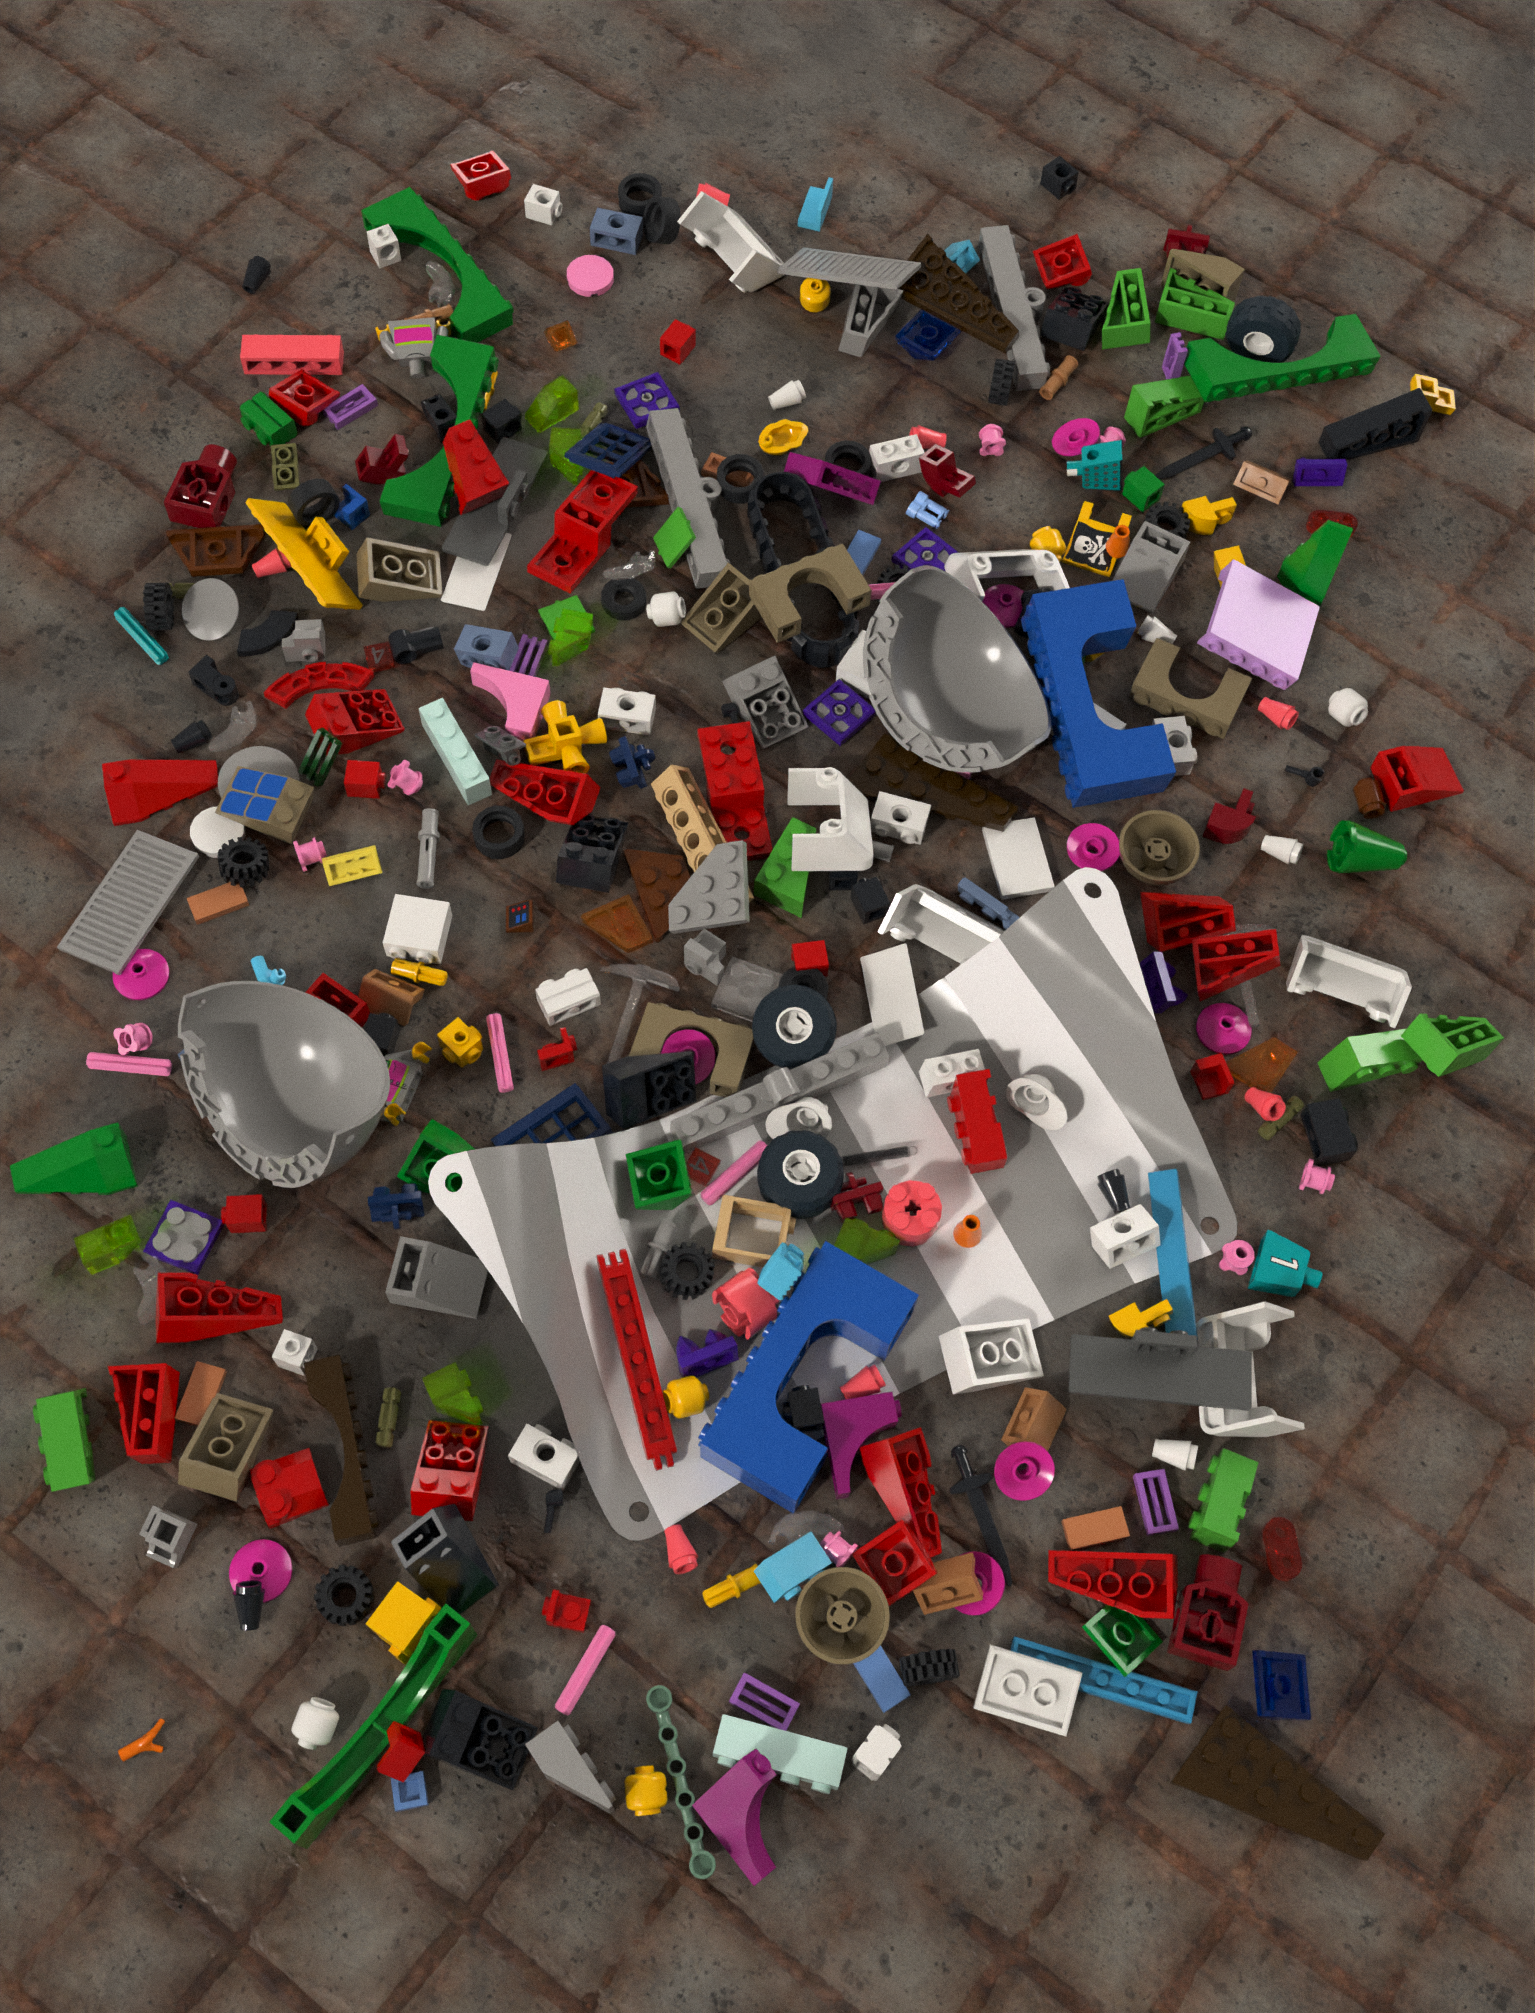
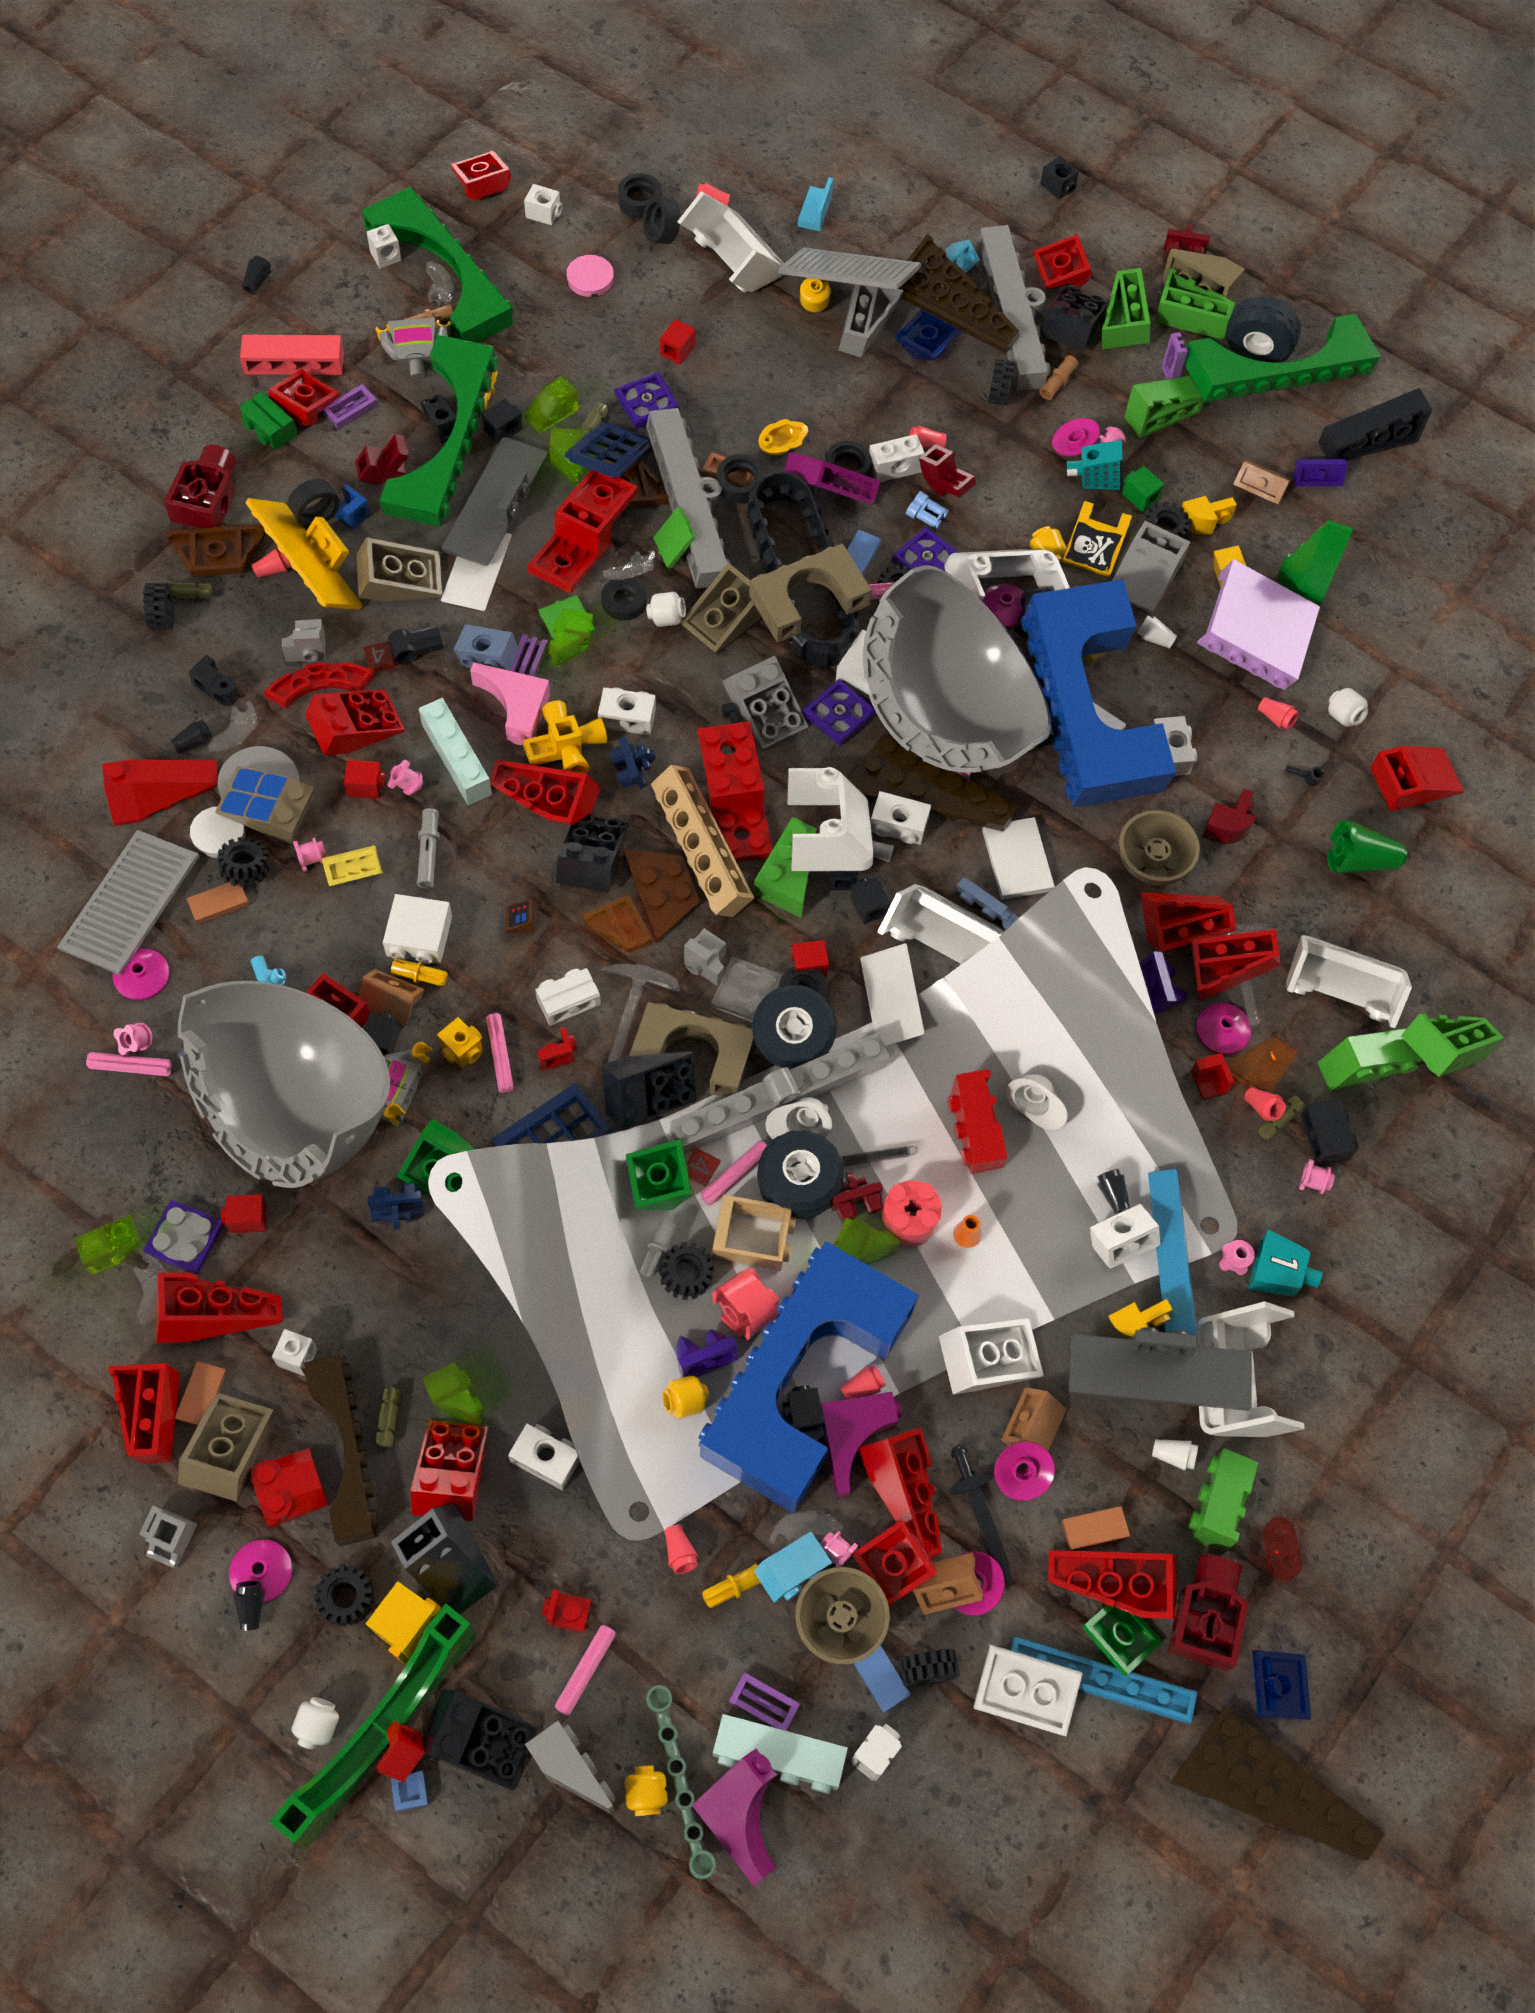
green wedge [10,1122,138,1195] -> none
bright green wedge [33,1388,96,1492] -> none
teal axle [114,607,169,665] -> none
orange bar [118,1719,165,1761] -> none
light grey shield [182,578,239,641] -> none
black tile [237,610,299,656] -> none
olive slope [271,443,300,491] -> none
dark green tile [298,728,343,787] -> none
light grey slope [385,1236,488,1319] -> none
red wedge [443,419,509,515] -> none
black tyre [472,805,525,859] -> none
dark grey hinge [475,726,526,766] -> none
clear orange slope [544,320,577,352] -> none
black hand [544,1489,564,1533] -> none
sand blue brick [590,208,643,255] -> none
red hinge [596,1249,677,1471] -> none
dark pink dish [661,1029,715,1084] -> none
light grey plate [668,840,750,934] -> none
medium azure brick [757,1242,804,1300] -> none
white cone [768,380,806,410] -> none
white brick [919,1049,985,1098] -> none
bright pink brick [979,424,1006,456] -> none
dark pink dish [1067,823,1120,871] -> none
orange cone [1106,525,1130,558] -> none
dark tan arch [1128,638,1252,739] -> none
medium lavender tile [1133,1469,1179,1536] -> none
black sword [1155,426,1252,480] -> none
white cone [1261,835,1303,865] -> none
clear red plate [1306,510,1358,537] -> none
reddish brown brick [1353,778,1386,819] -> none
yellow brick [1410,374,1456,415] -> none

